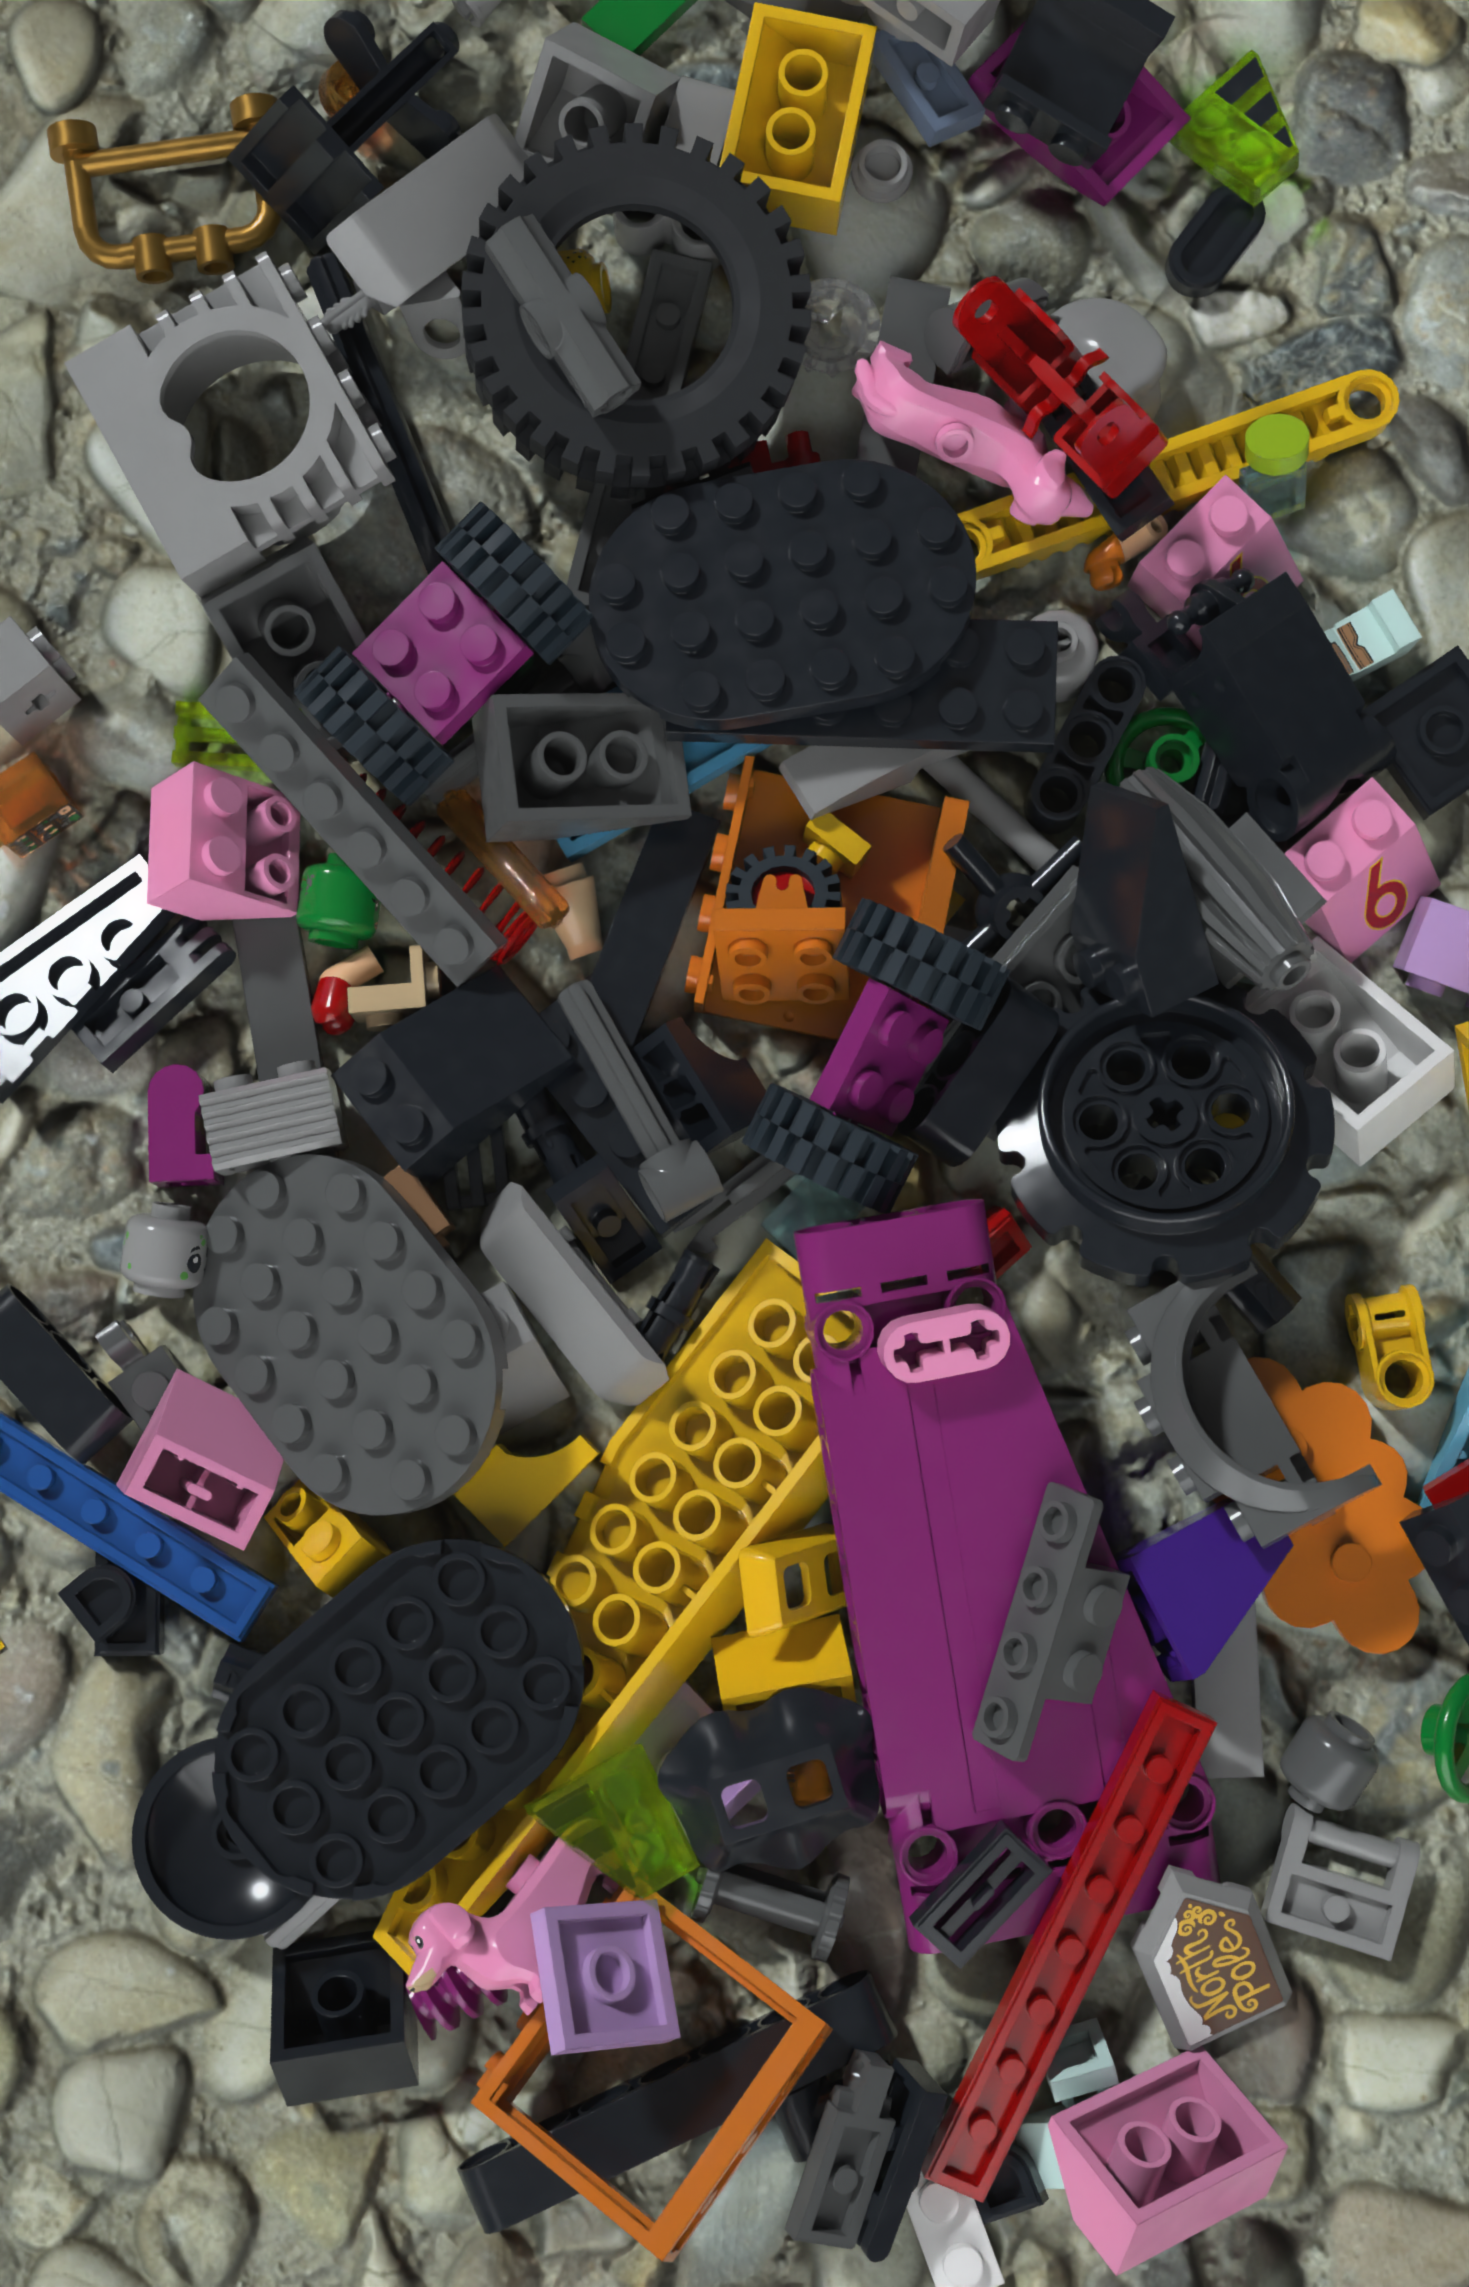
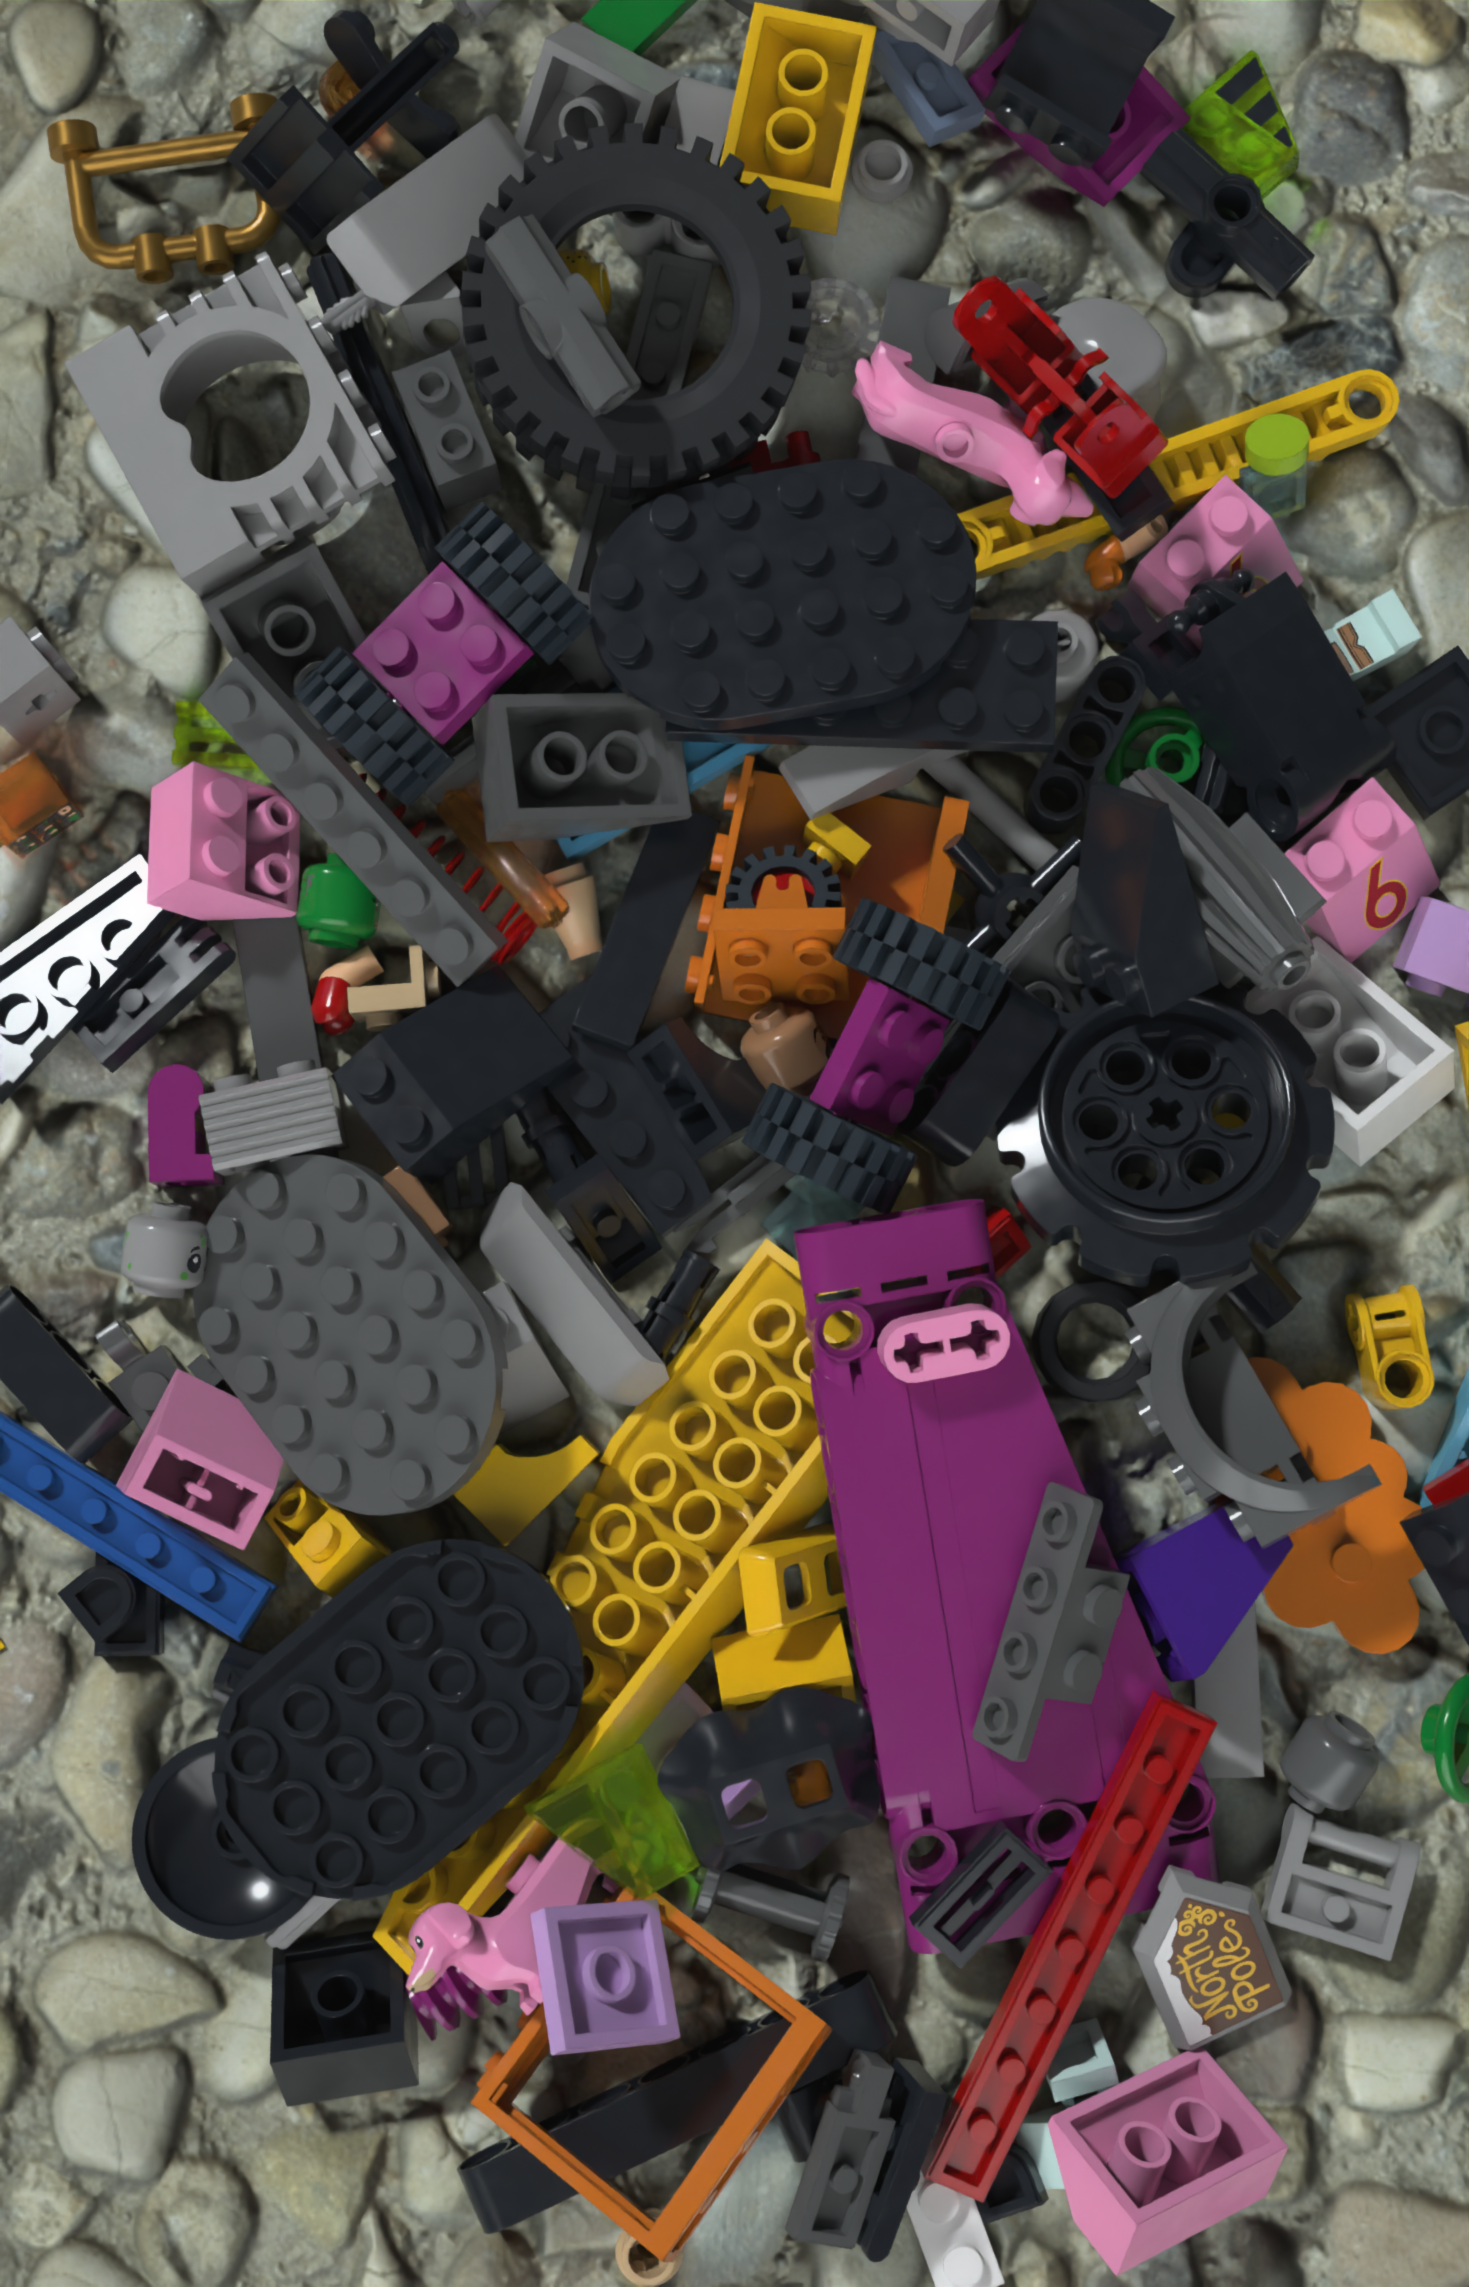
dark grey axle [558,980,723,1223] -> none
none -> dark grey piece [187,1354,227,1390]
none -> dark grey brick [392,350,503,512]
none -> tan cone [615,2207,683,2287]
none -> medium nougat head [740,1002,834,1097]
none -> black tyre [1032,1279,1151,1402]
none -> black piece [1140,128,1315,300]

